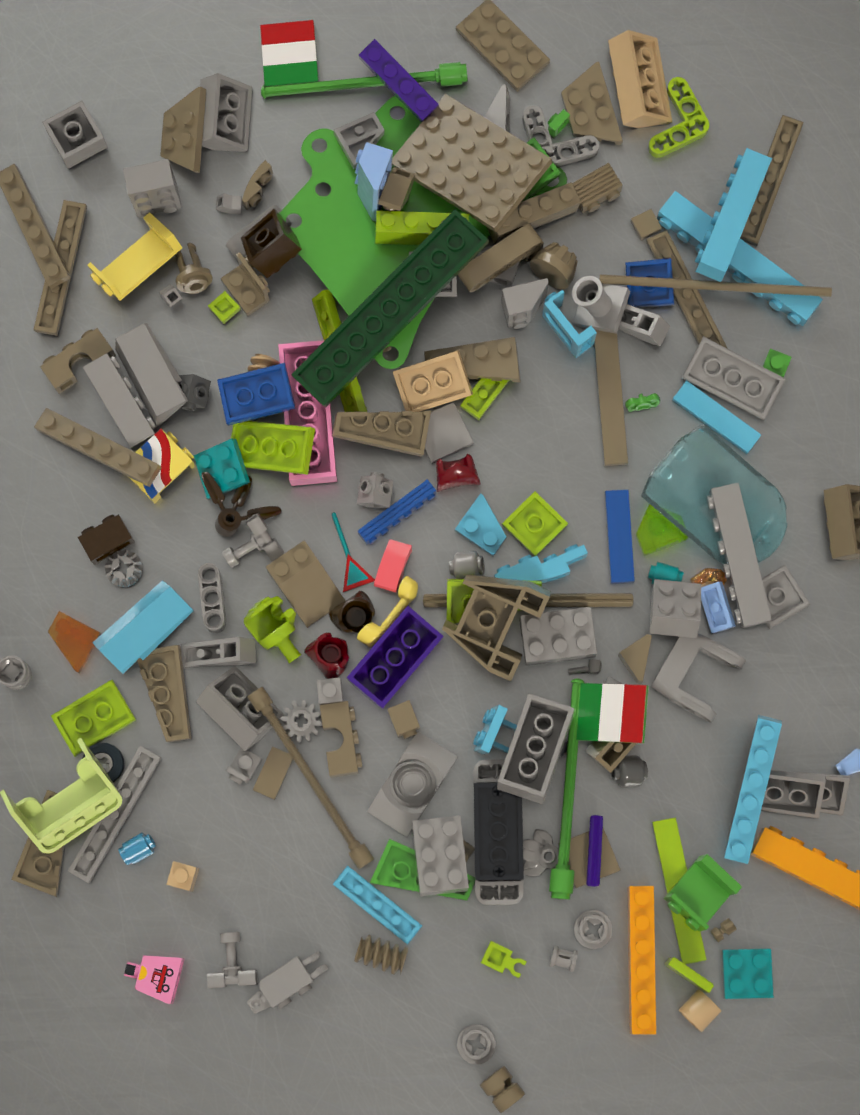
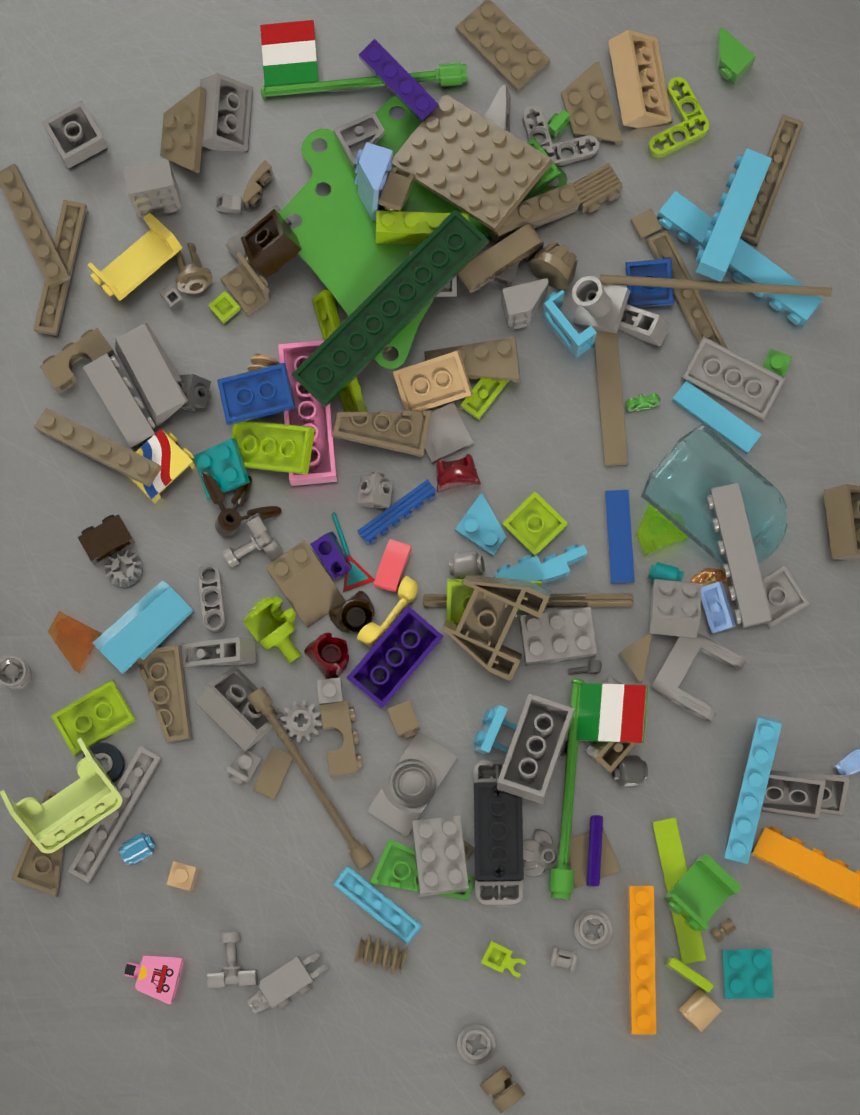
none -> dark purple leg [310,531,352,579]
none -> bright green slope [717,27,756,83]

